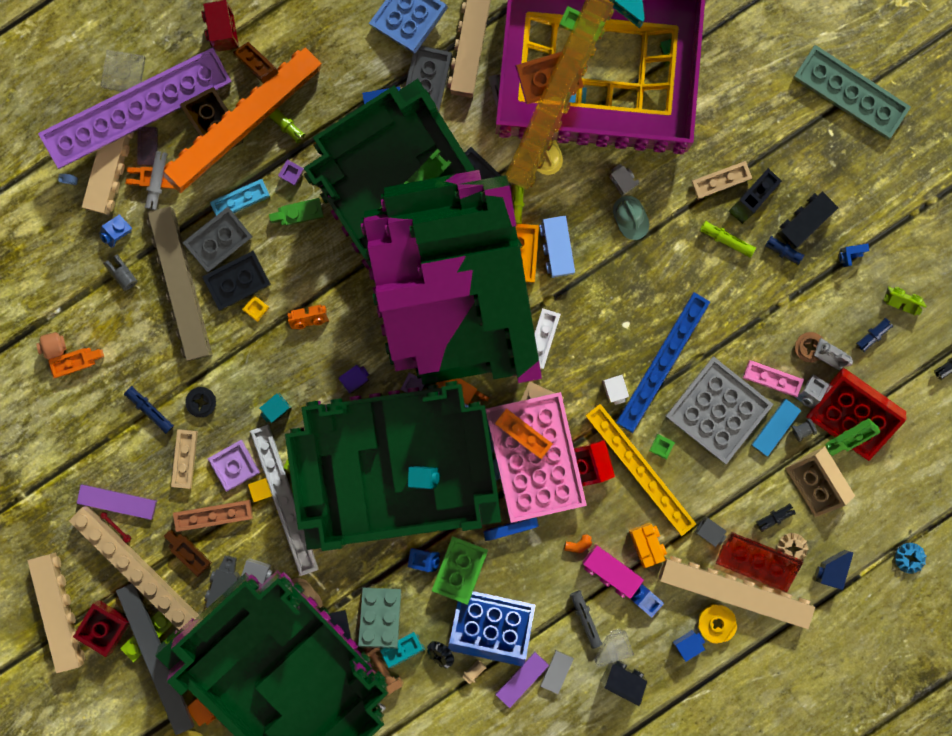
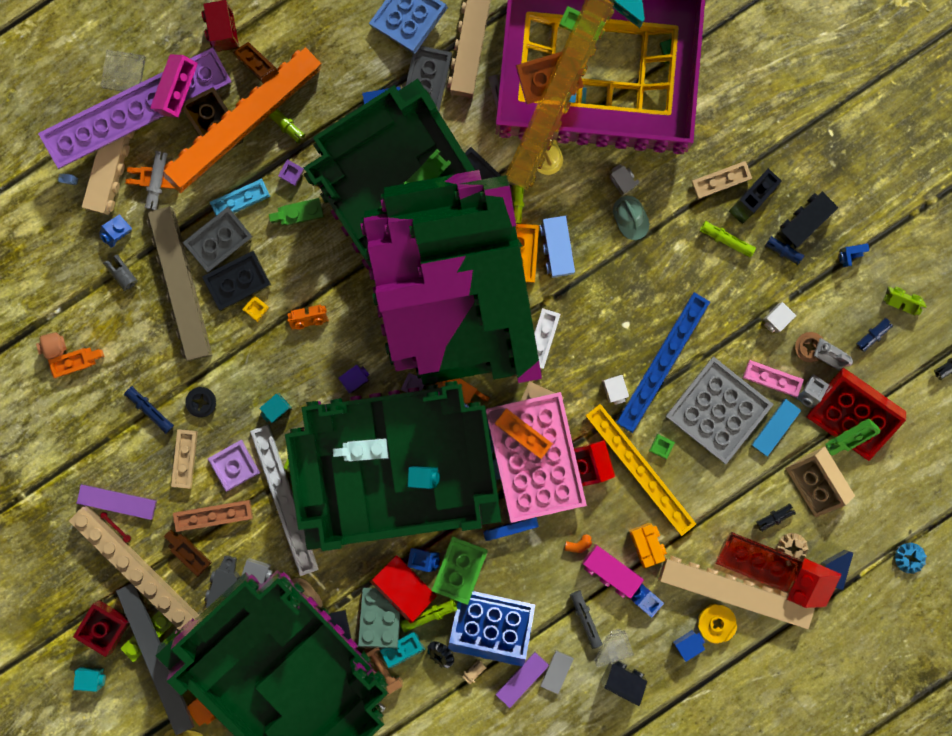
tan brick [27,552,85,673] -> none
tile [137,127,158,166] -> none
yellow tile [248,478,272,502] -> none
dark grey brick [694,516,727,547] -> none
dark grey bush [791,418,817,442] -> none
sand green plate [793,45,911,140] -> none
none -> teal brick [73,667,106,692]
none -> dark pink brick [150,54,198,118]
none -> light aqua hinge [333,439,388,461]
none -> red tile [370,555,437,624]
none -> lime pin [400,599,457,632]
none -> white brick [763,302,796,333]
none -> red slope [787,558,841,608]

